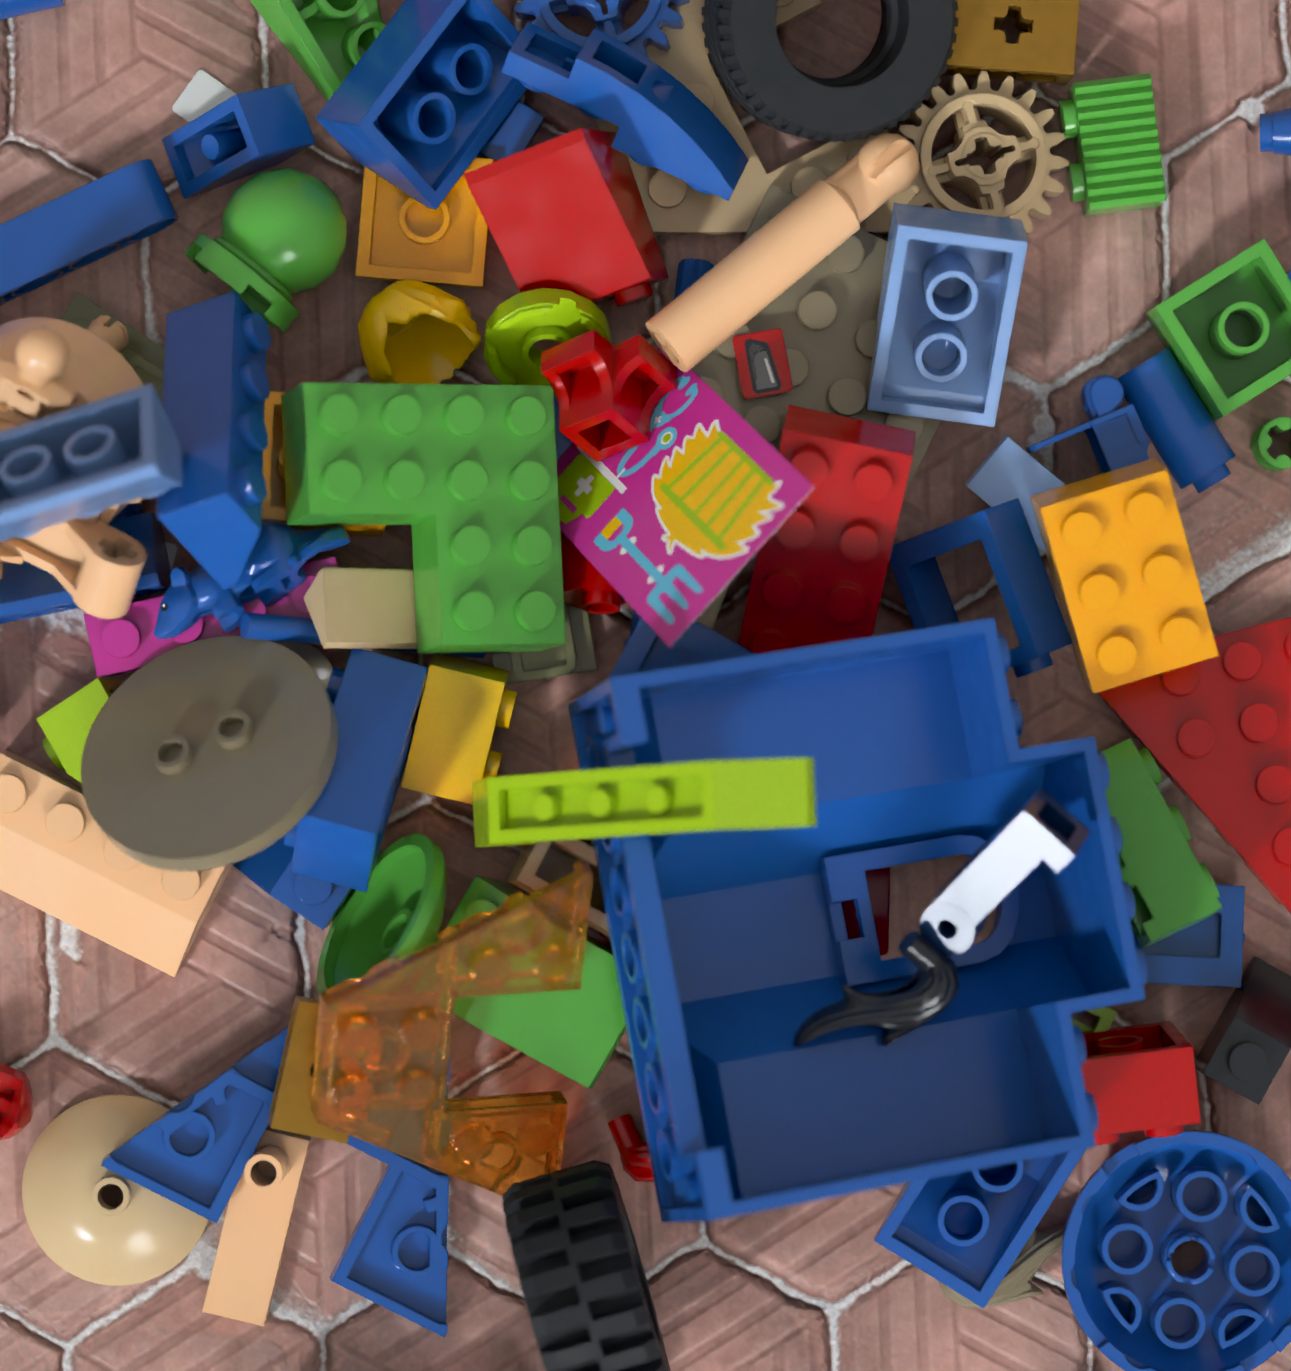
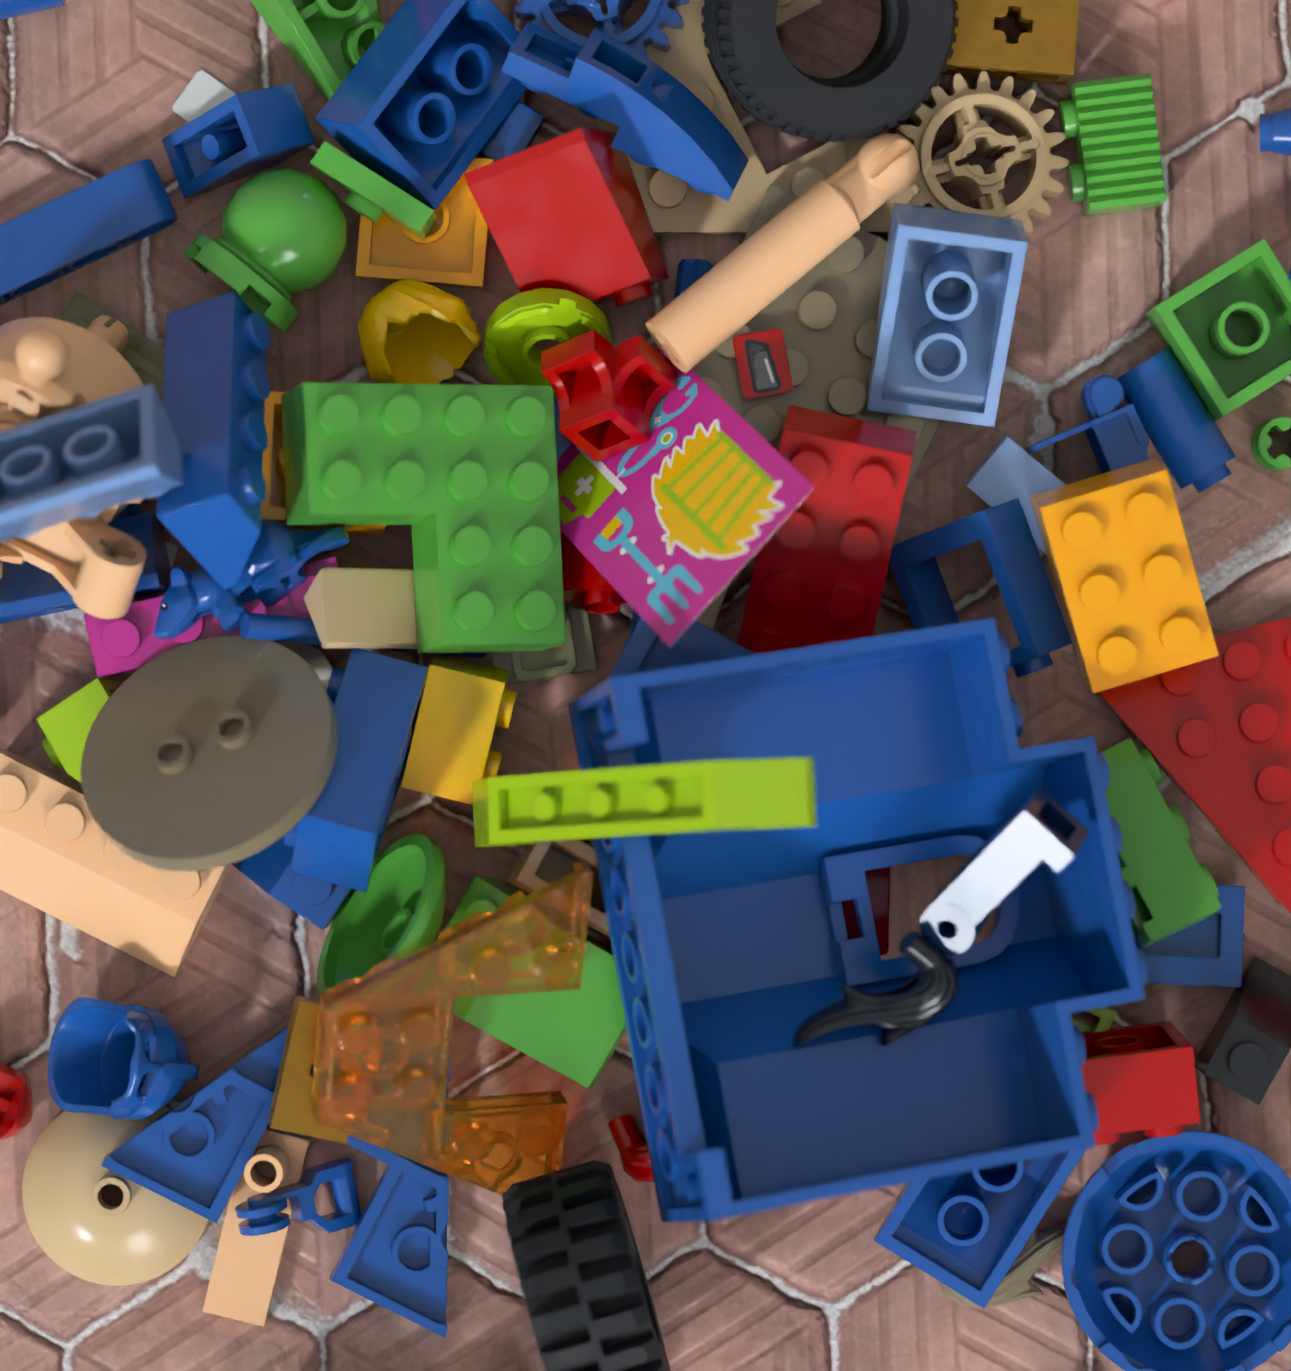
none -> blue helmet [48,997,200,1120]
none -> blue piece [235,1159,362,1236]
none -> bright green plate [310,141,437,240]

